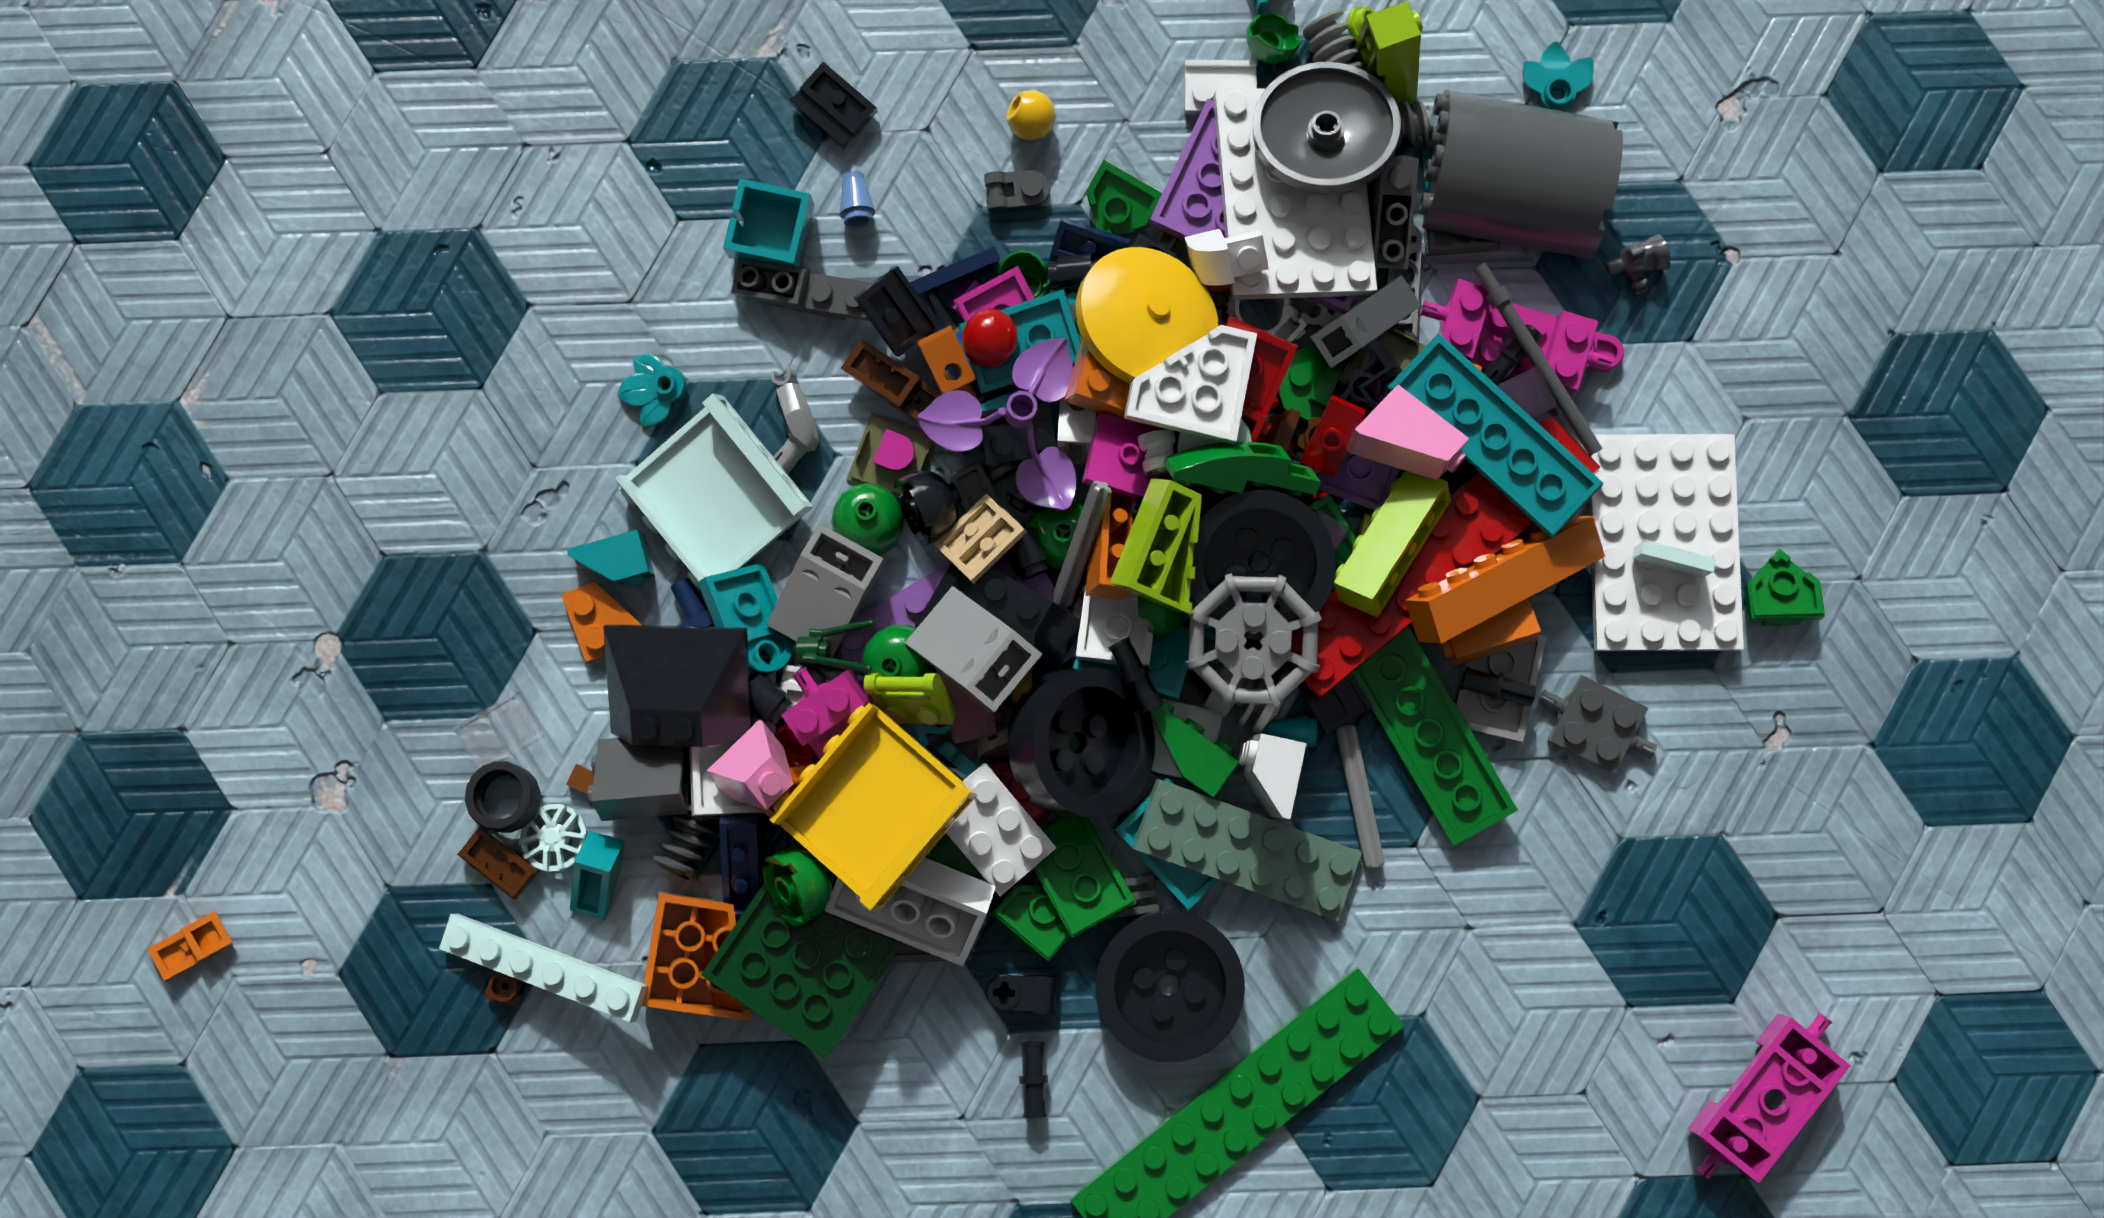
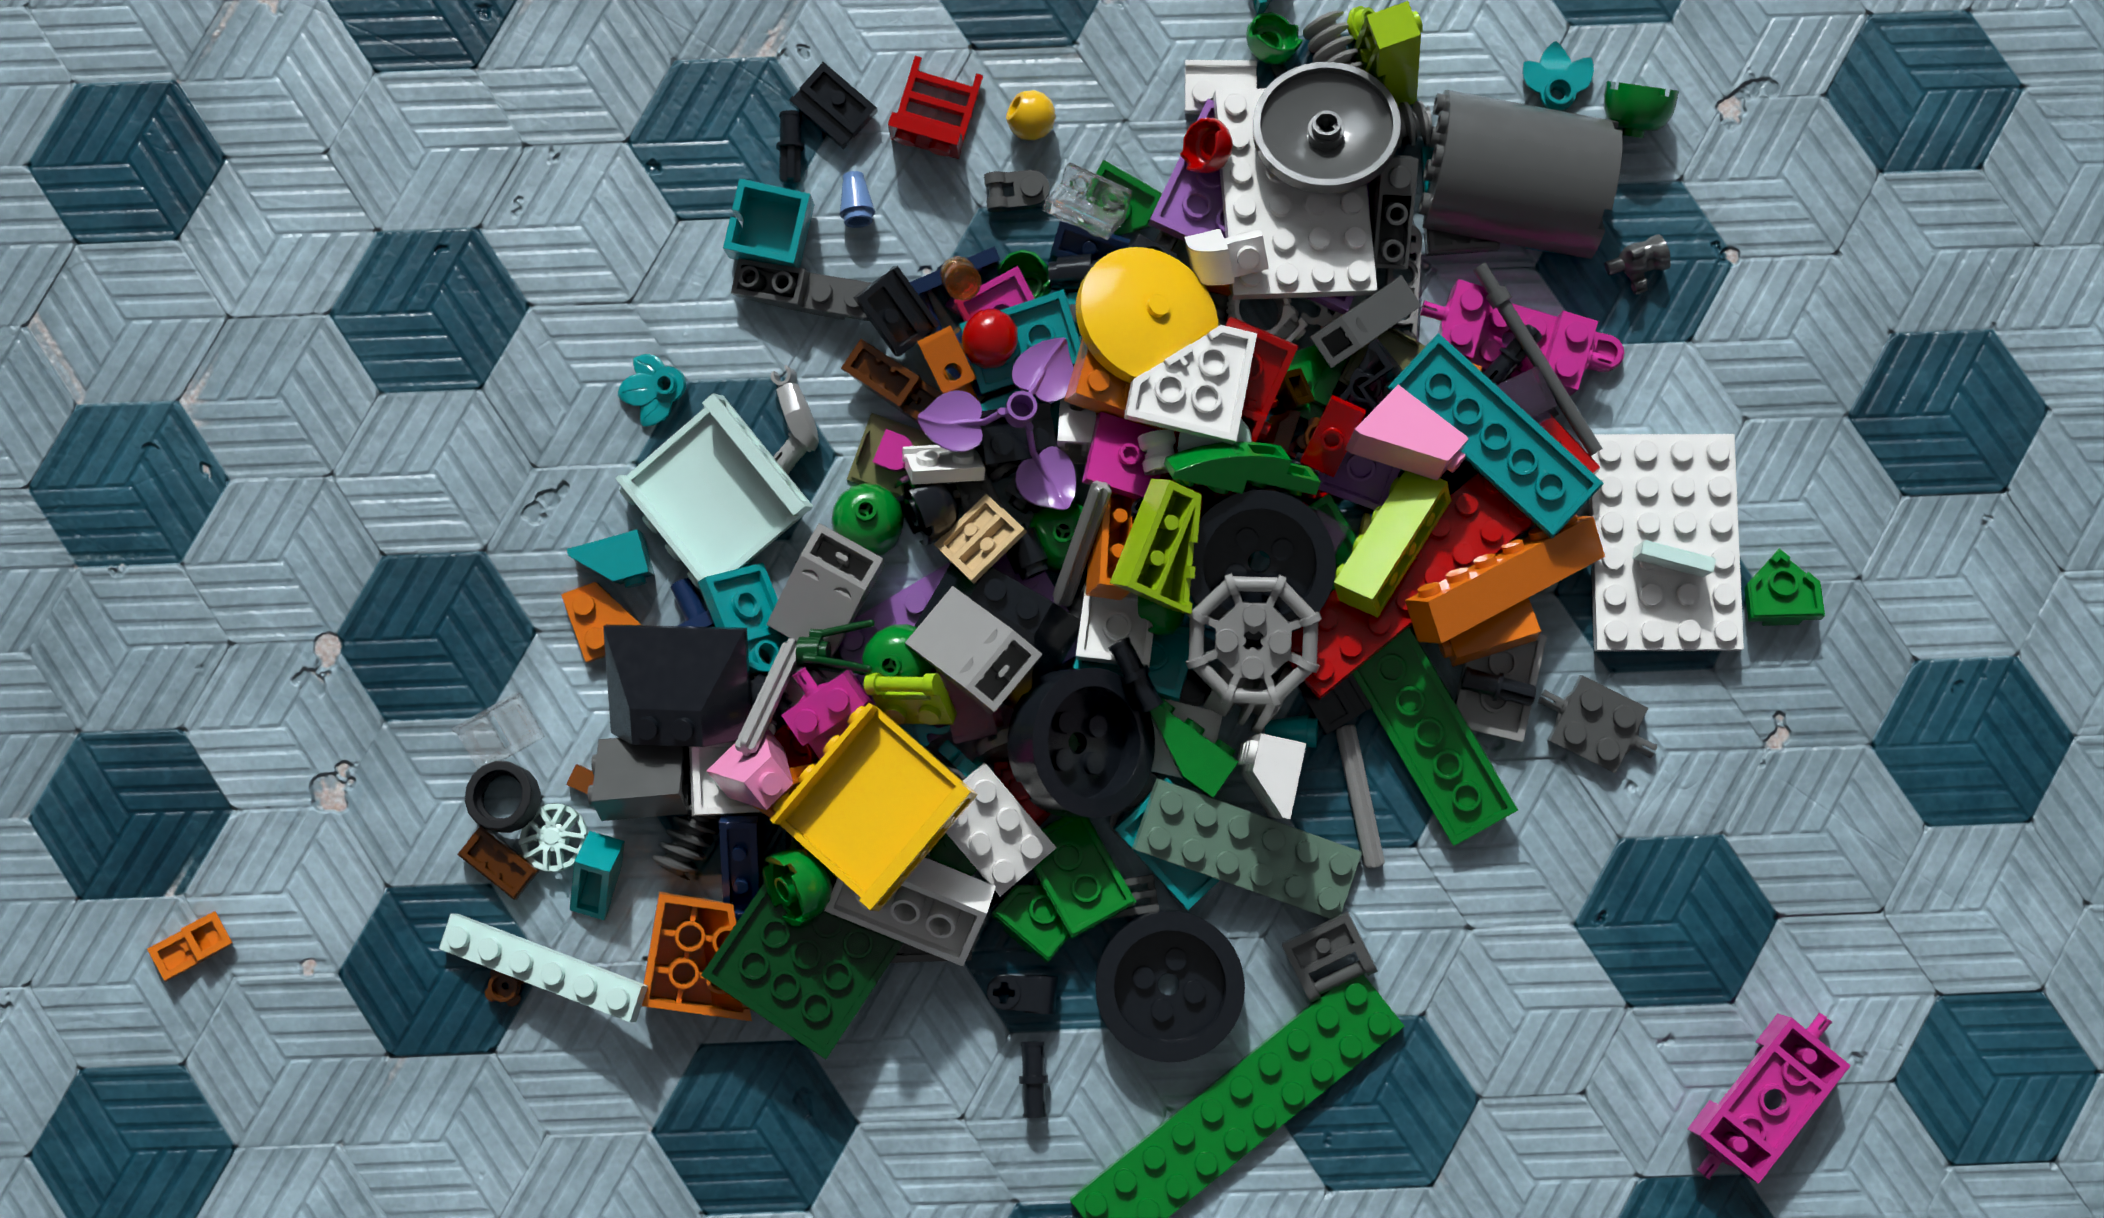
none -> light grey axle [735,638,797,756]
none -> black axle [776,110,805,184]
none -> red plate [888,56,983,159]
none -> white plate [902,445,985,485]
none -> clear orange wheel [940,256,982,301]
none -> clear bracket [1043,163,1132,240]
none -> red hair [1180,118,1233,173]
none -> dark brown plate [1276,368,1315,412]
none -> dark grey plate [1282,911,1378,1003]
none -> green cylinder [1603,81,1679,138]

